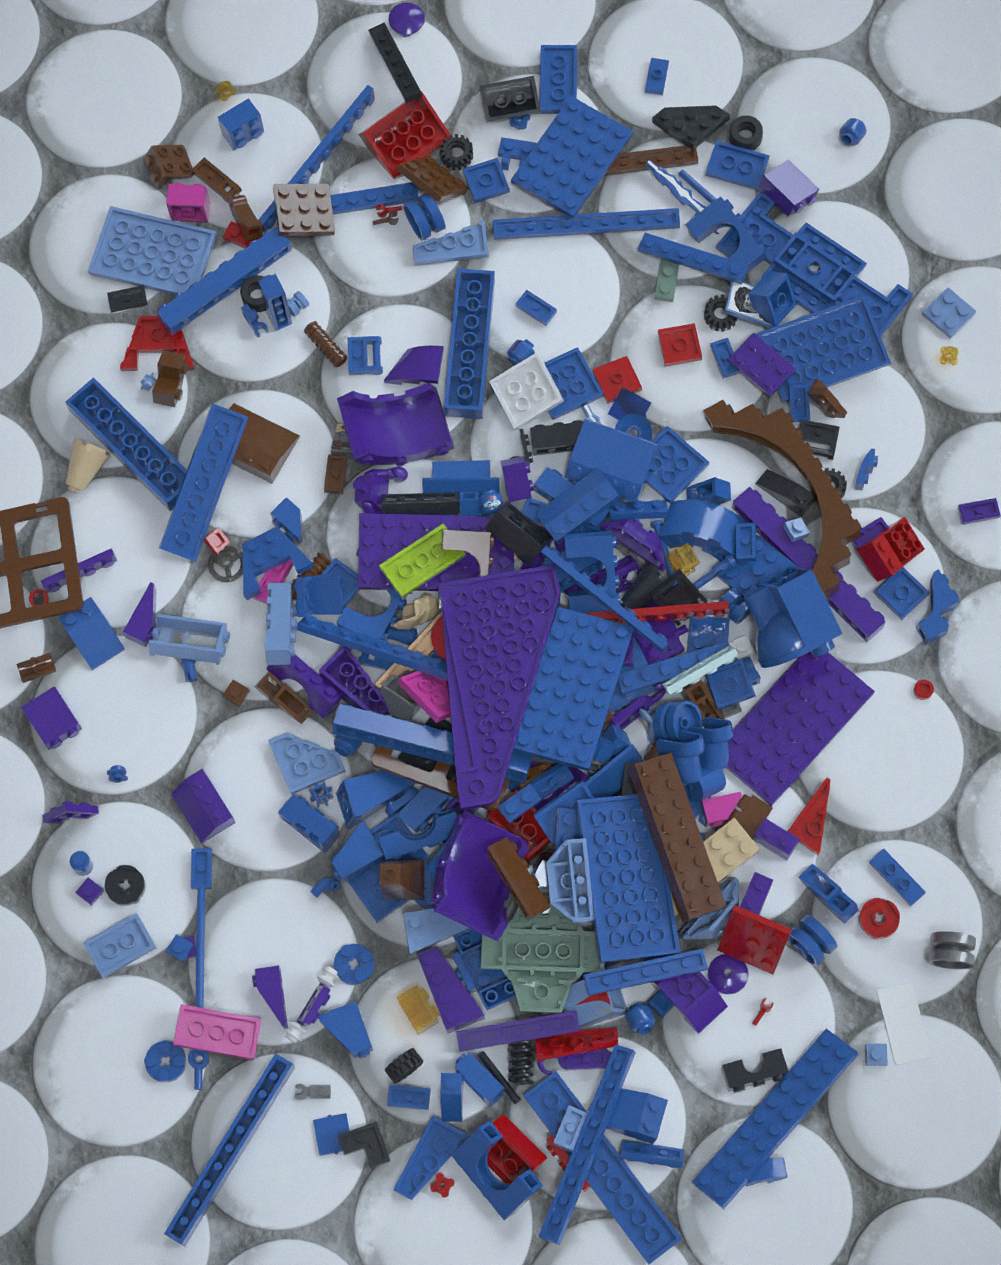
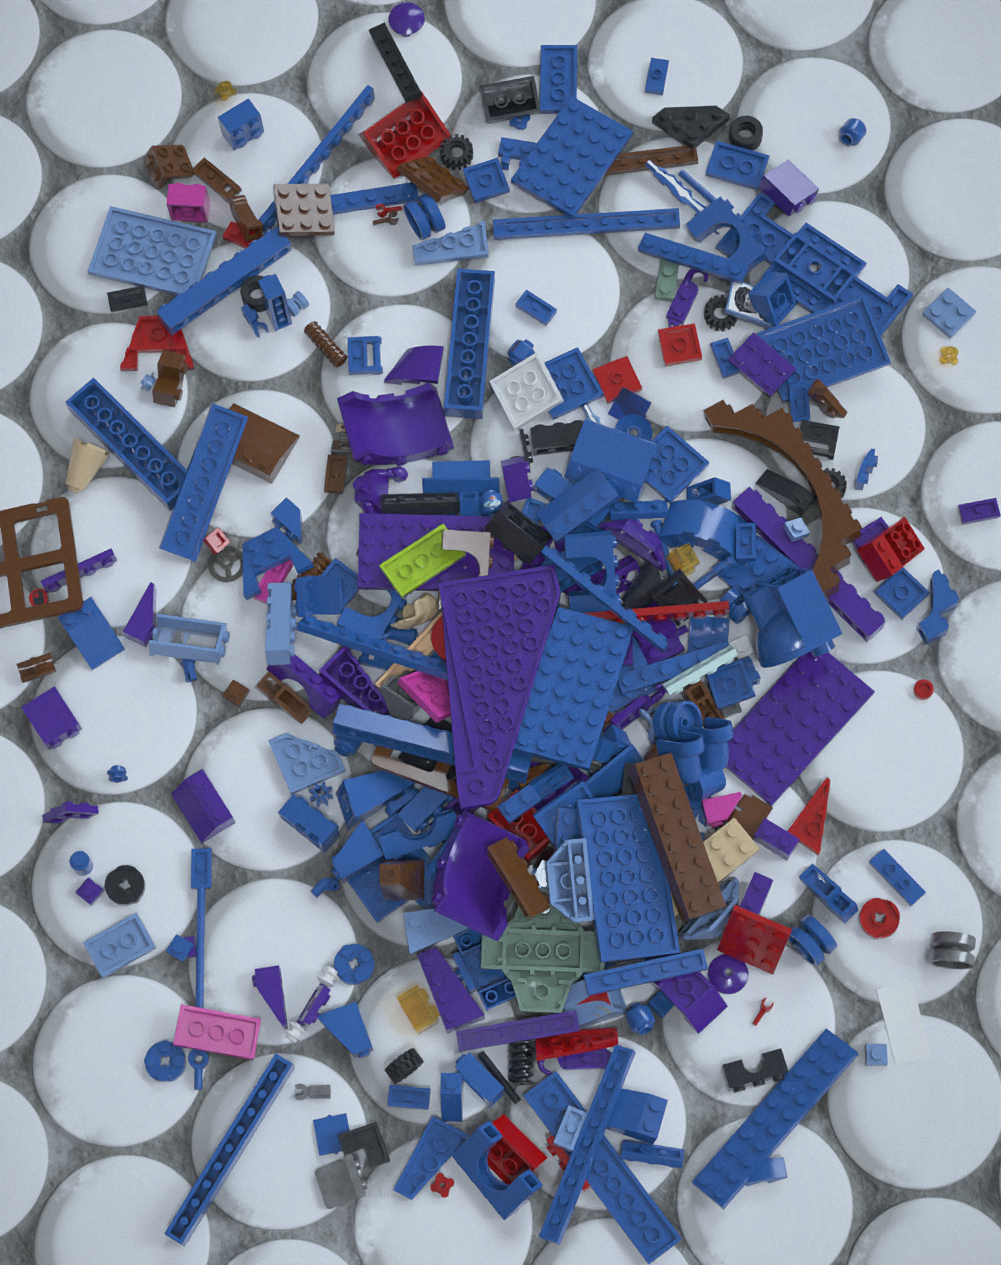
none -> flat silver bracket [315,1154,368,1209]
none -> dark purple plate [666,269,708,327]

